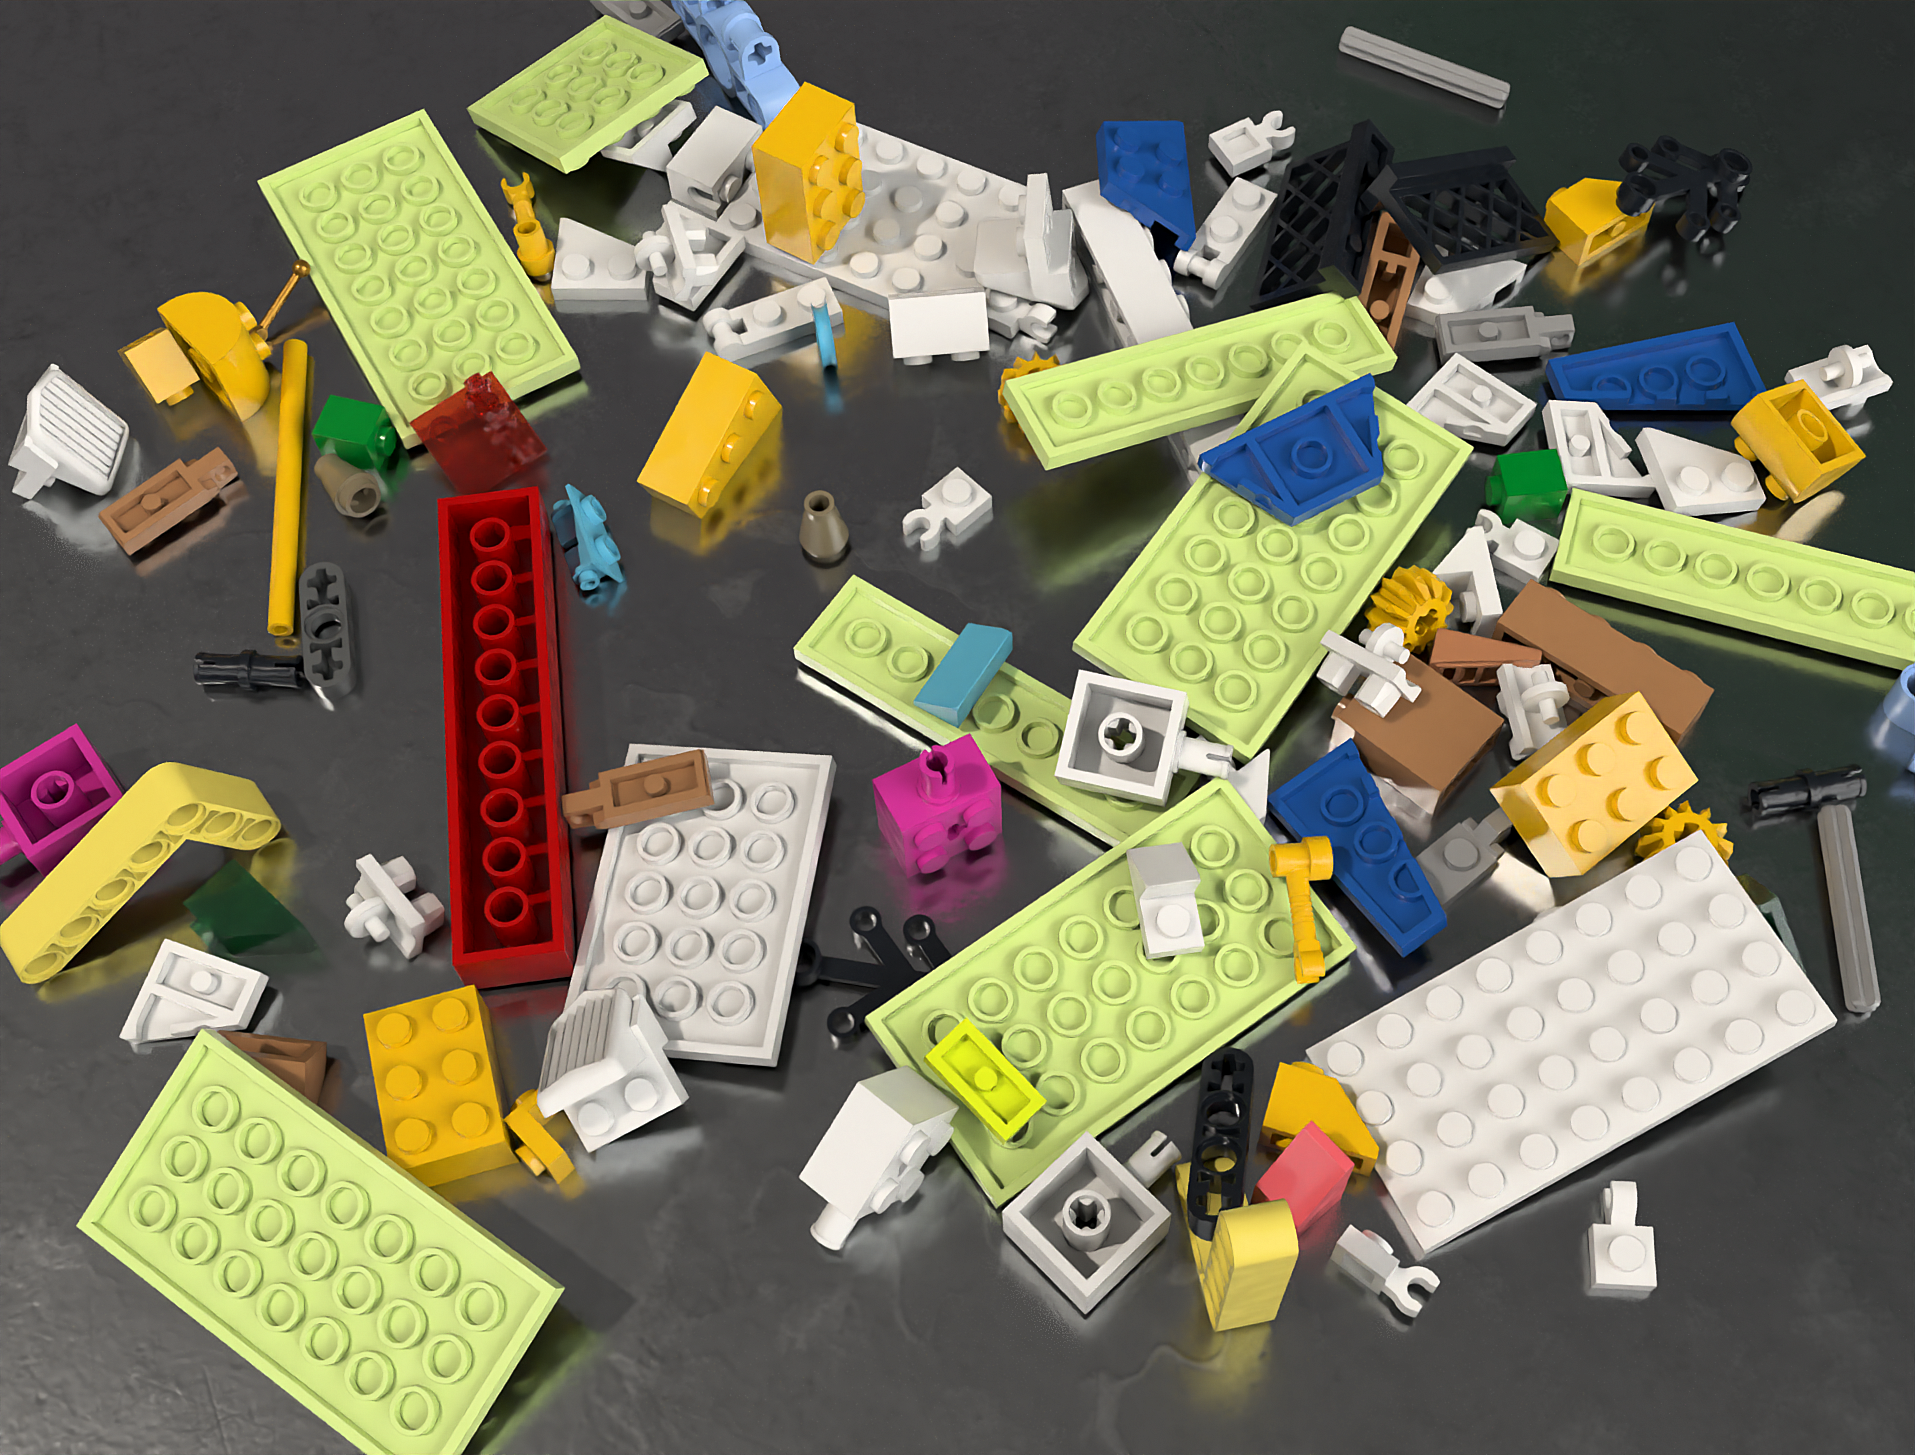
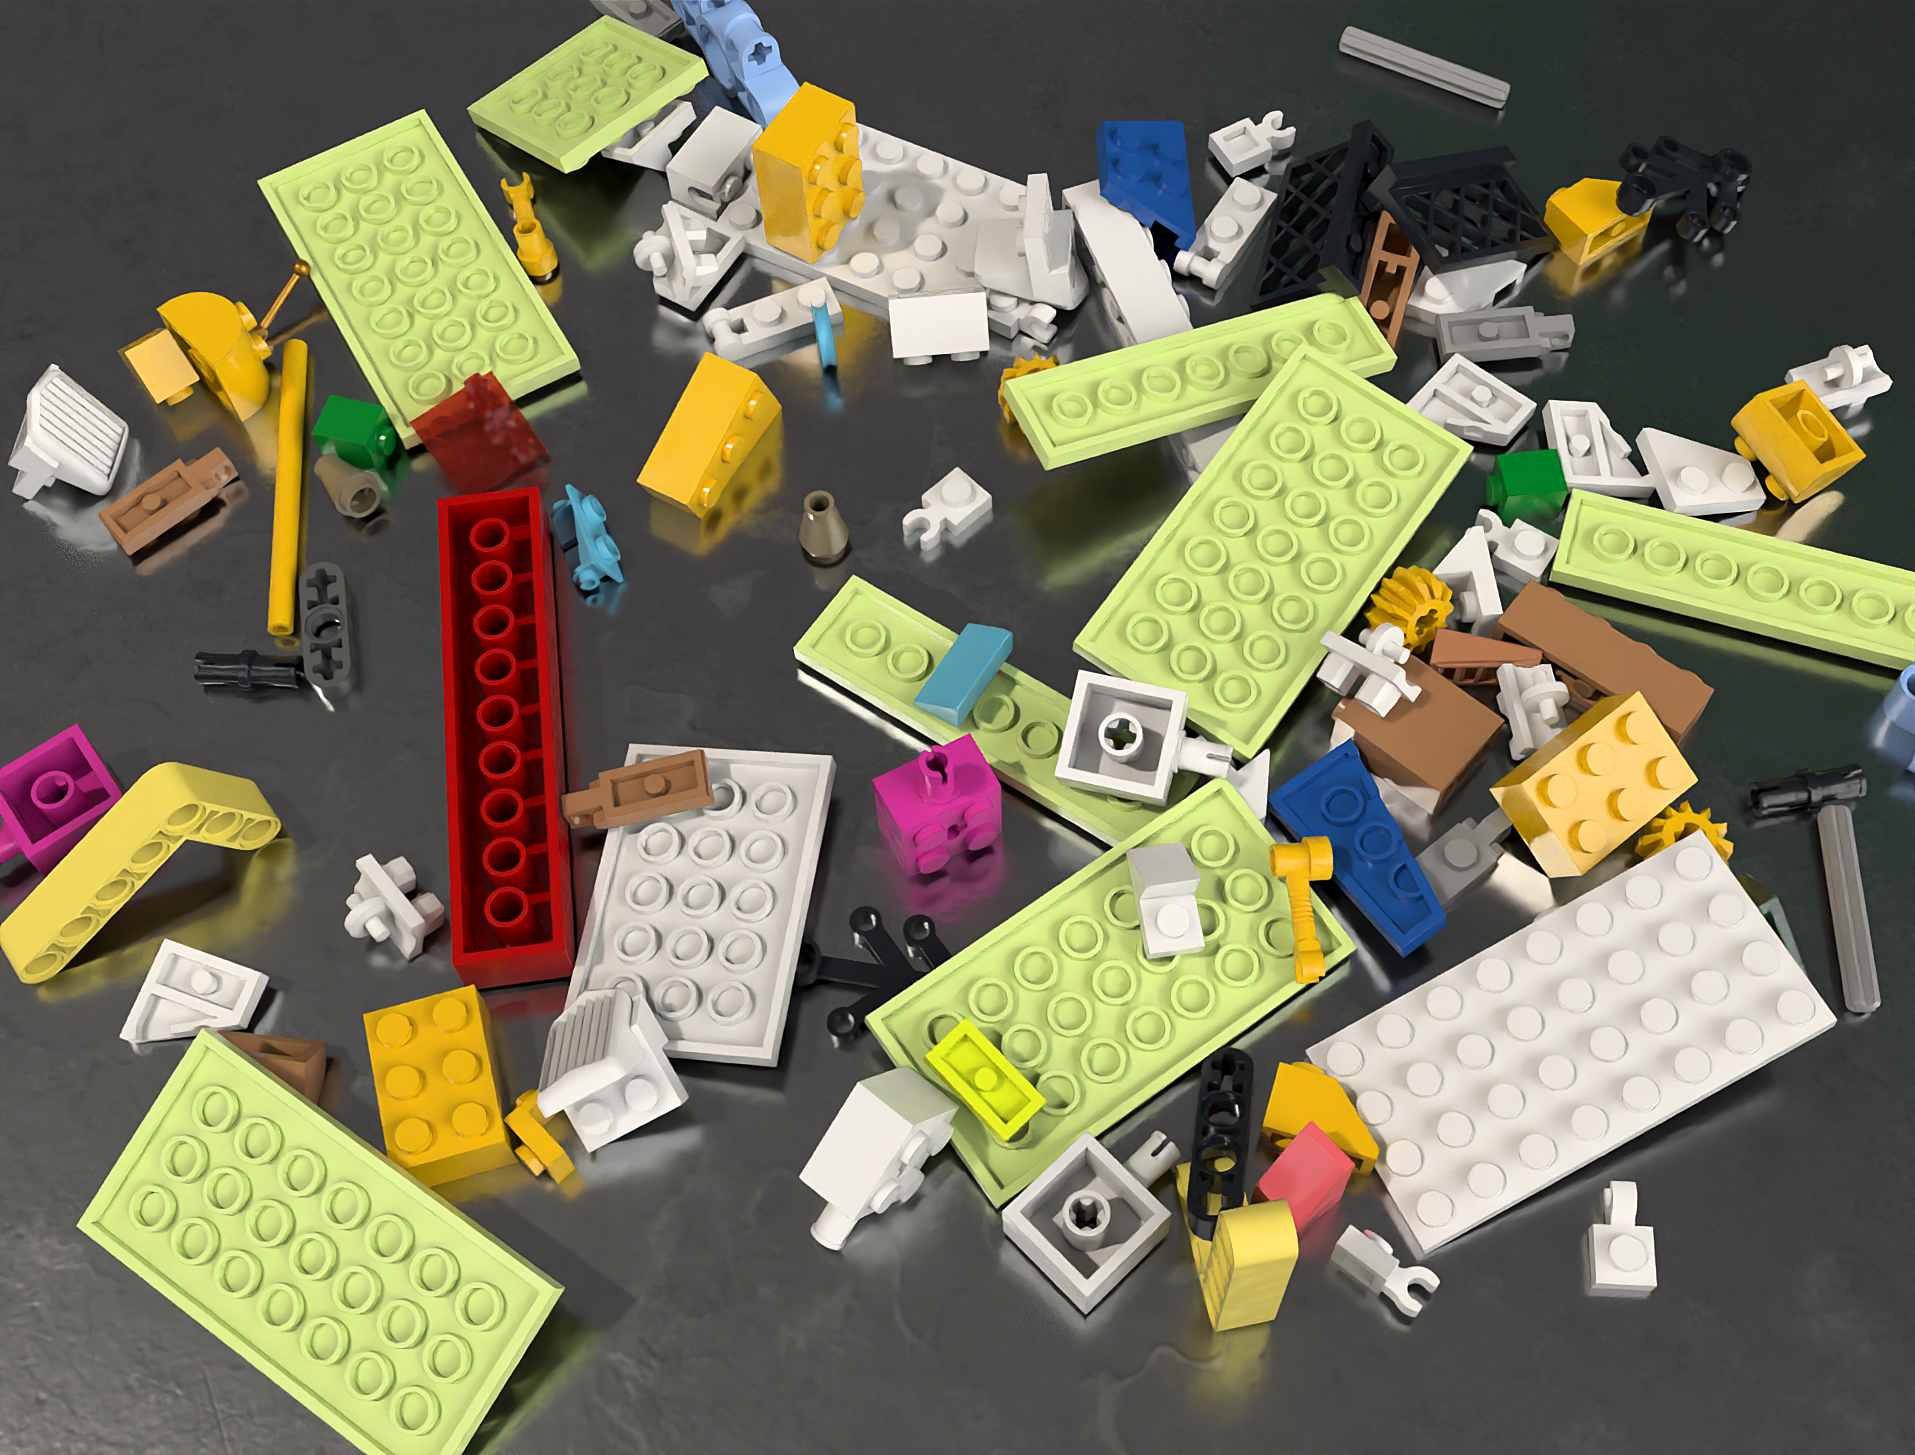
clear green slope [183,858,318,958] -> none
white wing [551,218,650,300] -> none
blue wing [1197,373,1384,527] -> none
blue wing [1545,322,1767,410] -> none

